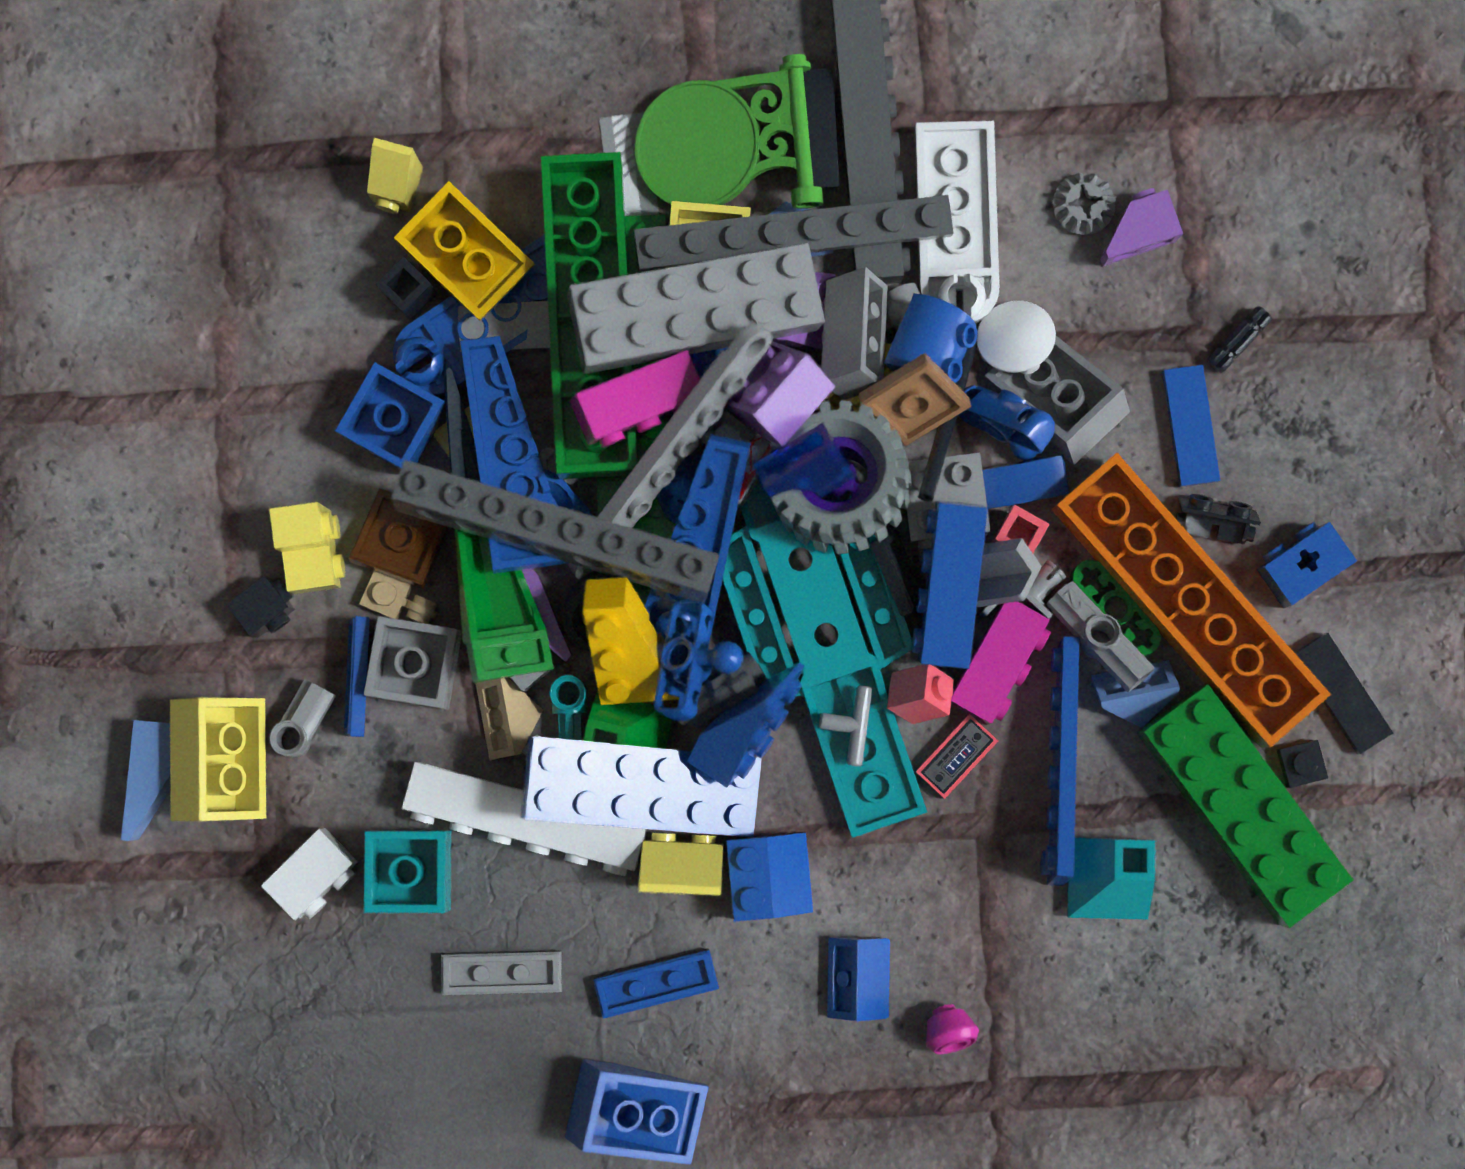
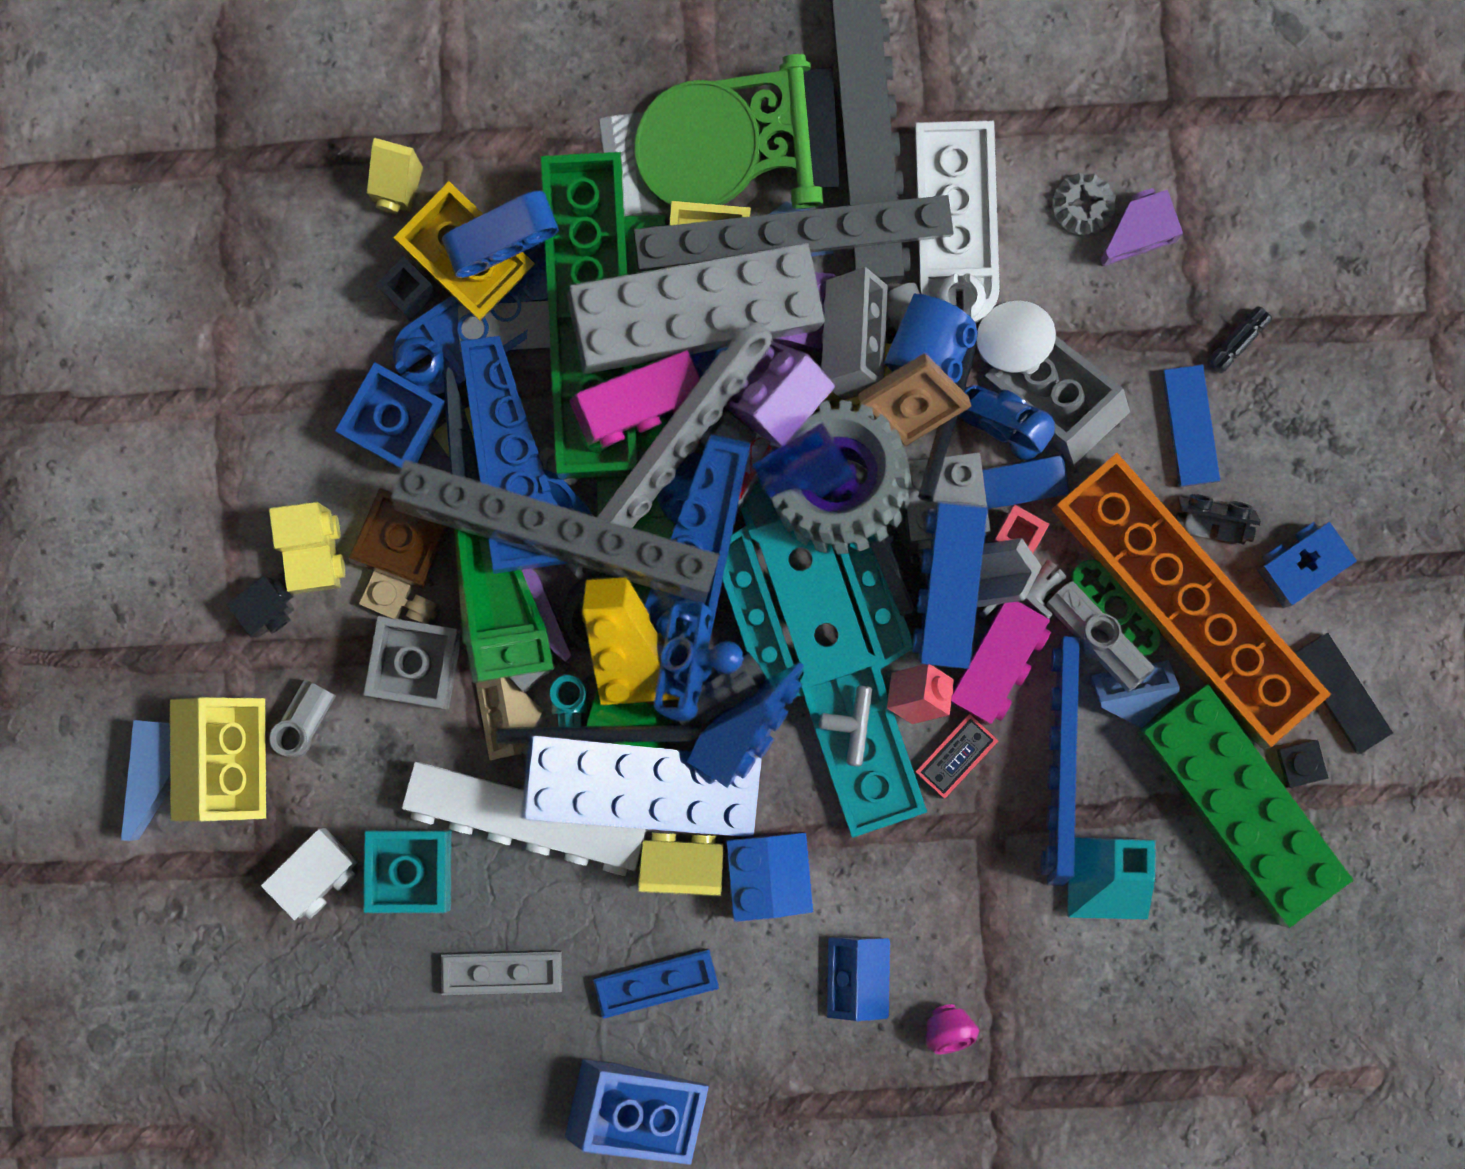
blue tile [344,616,370,737] -> none
none -> blue beam [442,191,559,278]
none -> black piece [496,725,699,744]

